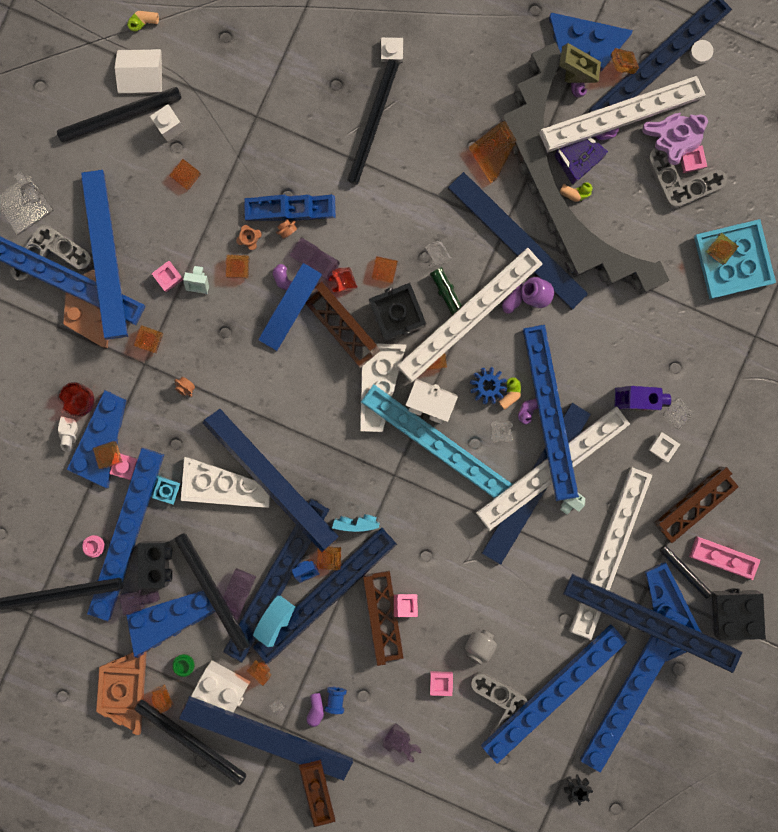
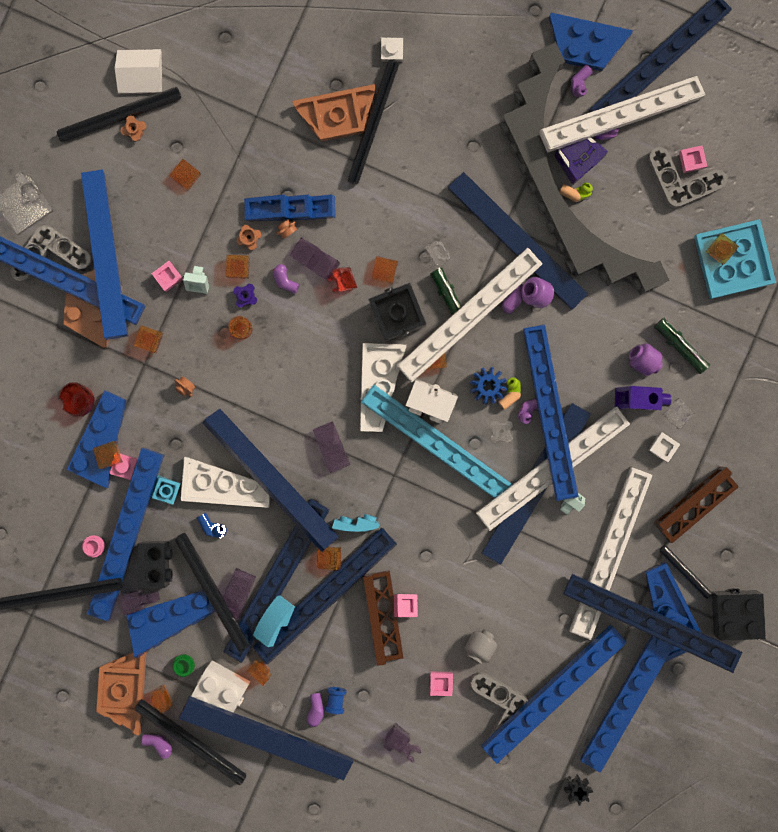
white piece [58,416,78,451] -> none
arm [127,11,159,31] -> none
white brick [150,104,185,142] -> none
blue slope [258,263,322,351] -> none
blue plate [292,561,320,583] -> none
reddish brown tile [299,760,336,827] -> none
reddish brown fence [305,281,380,368] -> none
clear orange wing [468,121,516,183] -> none
olive slope [559,43,601,83] -> none
clear orange plate [611,48,639,74] -> none
lavender tile [642,113,708,165] -> none
white tile [689,40,713,64] -> none
bright pink tile [689,536,760,580] -> none
none -> nougat plate [121,116,147,141]
none -> medium lavender arm [142,734,172,759]
none -> blue arm [197,513,227,538]
none -> clear orange wheel [229,316,253,340]
none -> dark purple plate [233,284,257,308]
none -> nougat wing [292,84,375,142]
none -> clear purple slope [313,421,351,473]
none -> medium lavender head [629,343,663,376]
none -> dark green pin [654,317,710,374]

